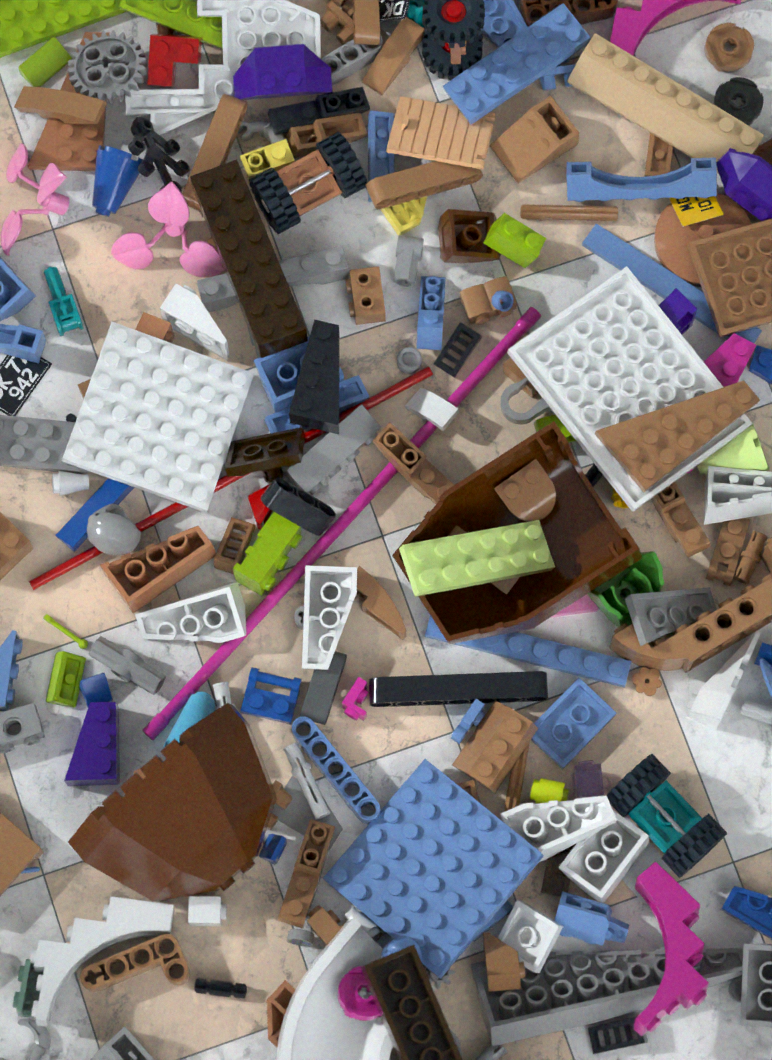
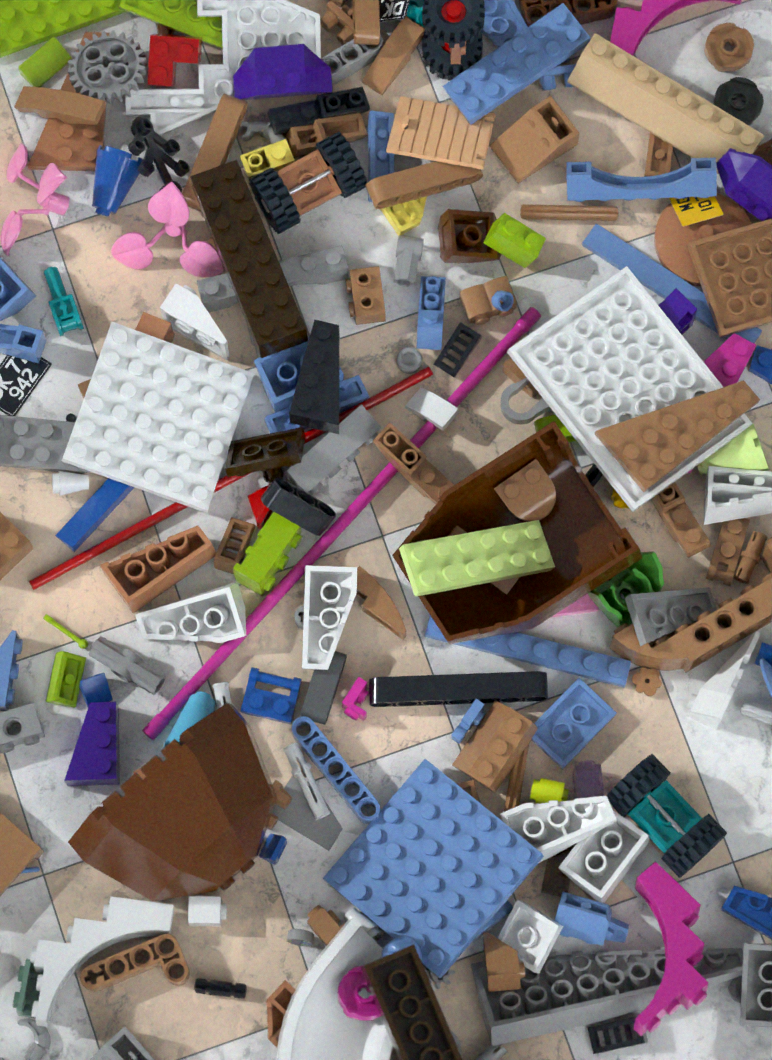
light grey piece [87,504,141,555] -> none
medium nougat slope [278,819,335,928] -> none

